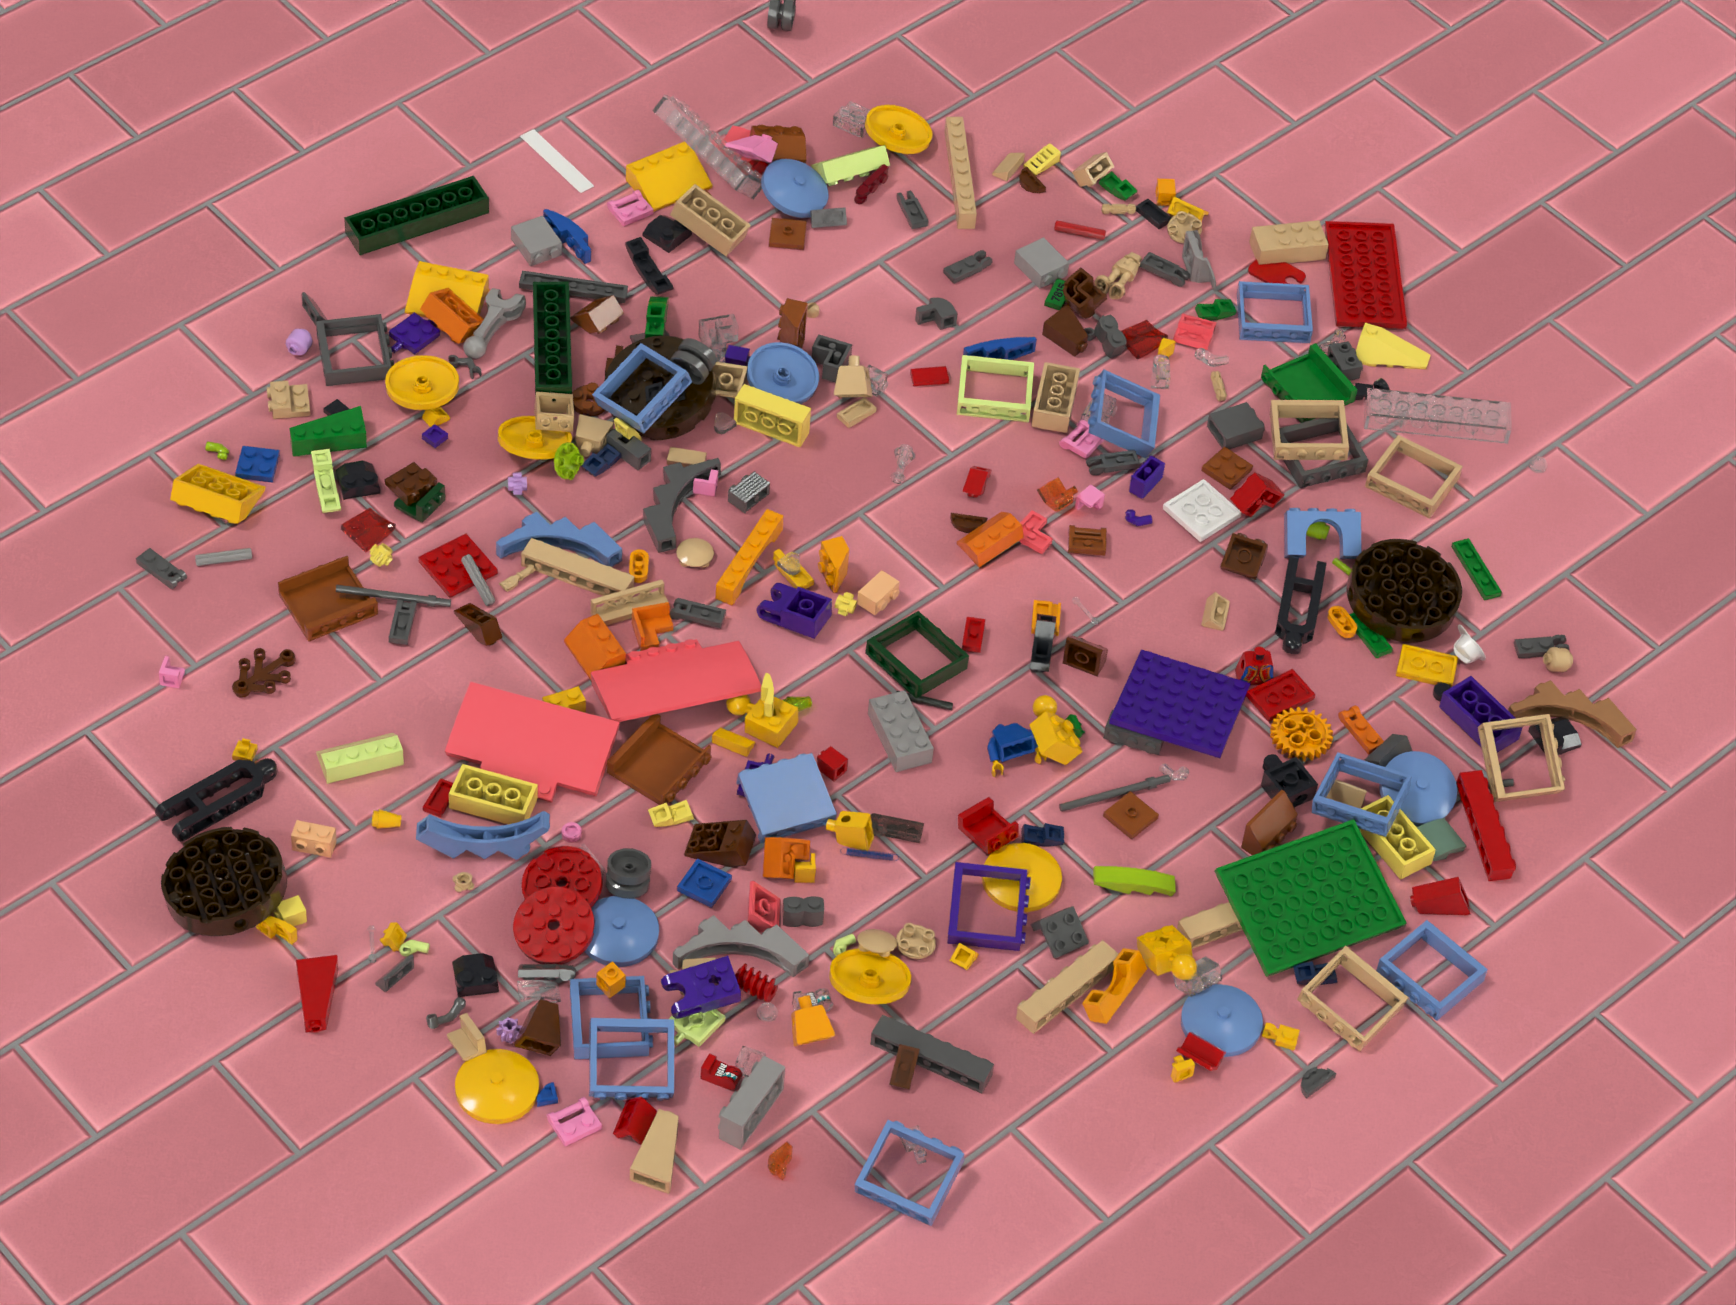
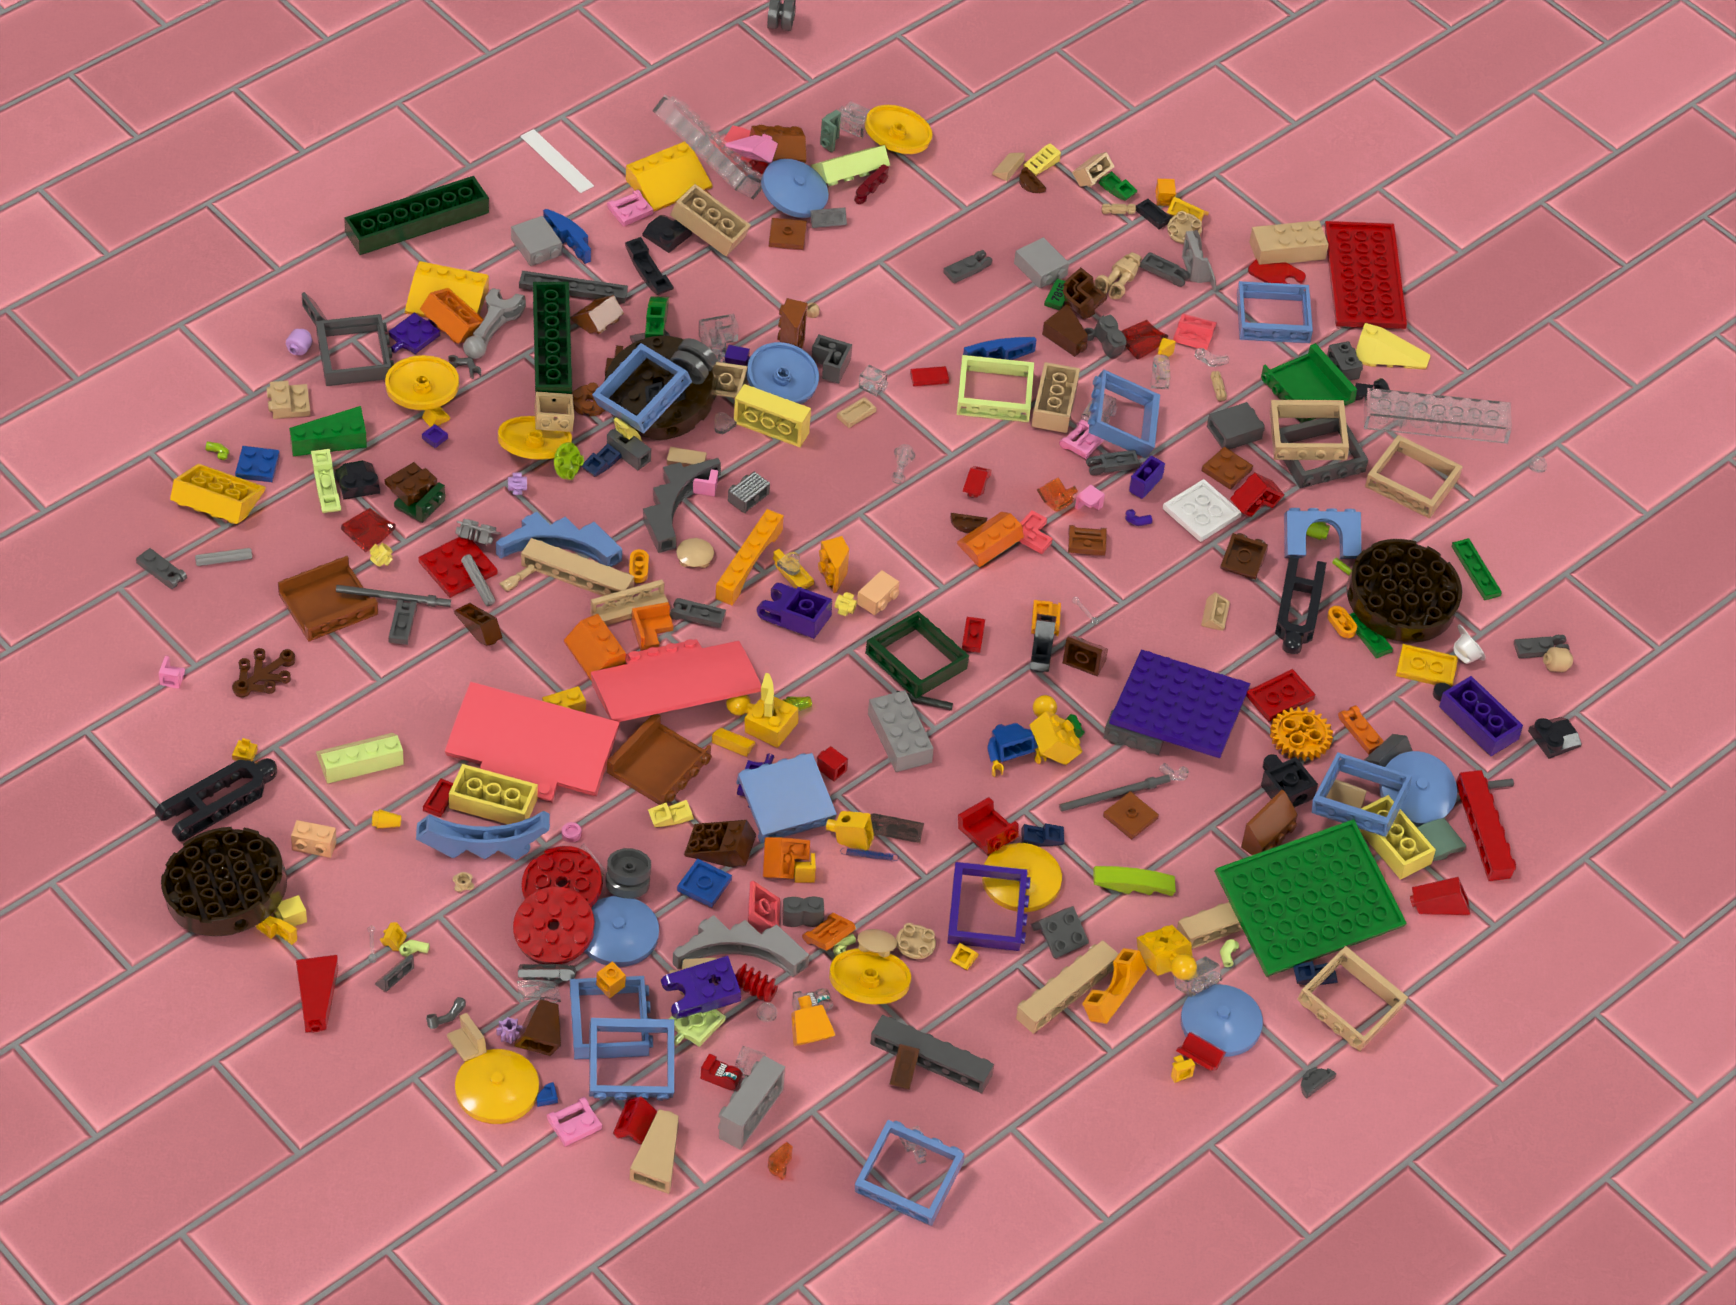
black tile [323,399,349,416] -> none
black slope [452,953,499,997] -> none
tan torso [575,414,614,457] -> none
tan torso [834,355,872,398] -> none
dark grey hinge [896,190,929,229] -> none
dark grey brick [915,298,958,330] -> none
tan brick [944,117,977,229] -> none
red axle [1054,220,1106,240] -> none
green slope [1195,299,1236,321] -> none
red torso [1235,646,1274,685] -> none
yellow plate [1262,1023,1300,1050] -> none
clear arm [1319,329,1346,353] -> none
medium blue window [1376,920,1488,1021] -> none
tan window [1478,714,1565,802] -> none
medium nougat arch [1508,680,1637,748] -> none
none -> light grey hinge [455,519,501,545]
none -> orange plate [802,913,856,951]
none -> sand green bracket [820,110,841,152]
none -> yellowish green arm [1220,939,1239,967]

